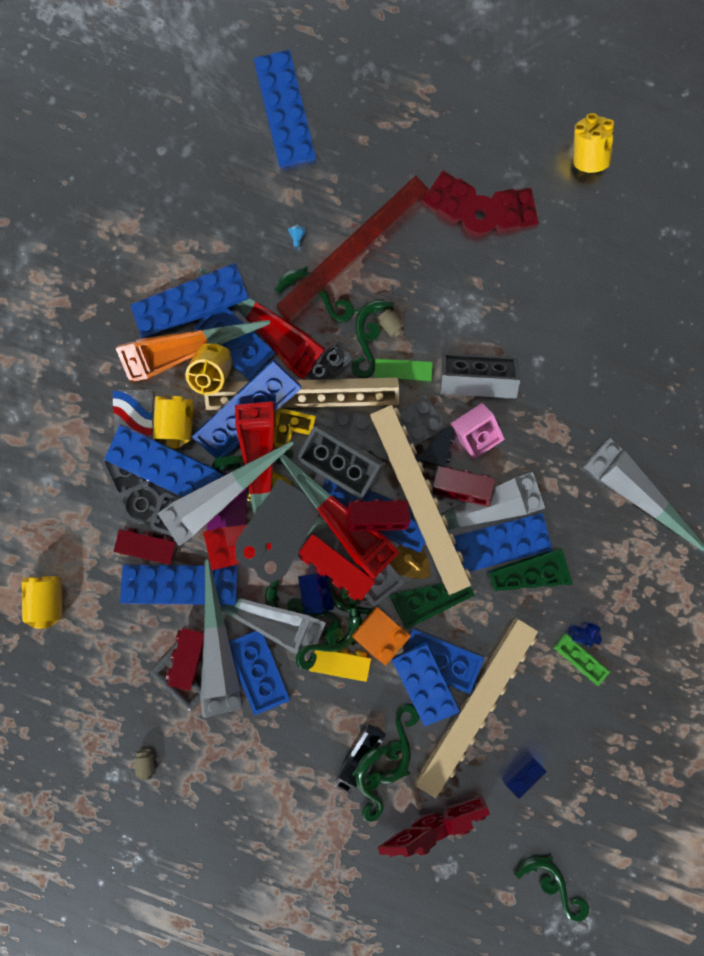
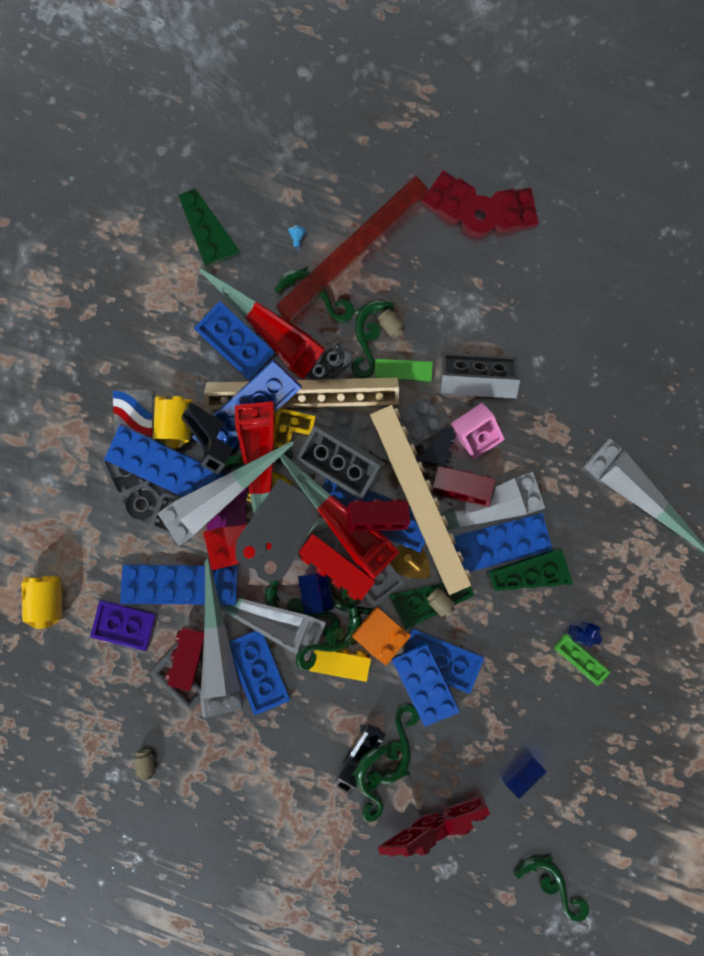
dark red brick [113,526,178,565] -> none
orange plate [116,320,271,383] -> none
blue plate [131,263,249,339] -> none
yellow cylinder [185,343,232,395] -> none
blue plate [253,49,316,168] -> none
tan brick [415,618,538,799] -> none
yellow cylinder [573,113,614,173] -> none
none -> dark purple tile [90,600,157,651]
none -> dark green wing [178,188,241,266]
none -> black arch [181,402,233,475]
none -> dark tan brick [426,588,455,617]

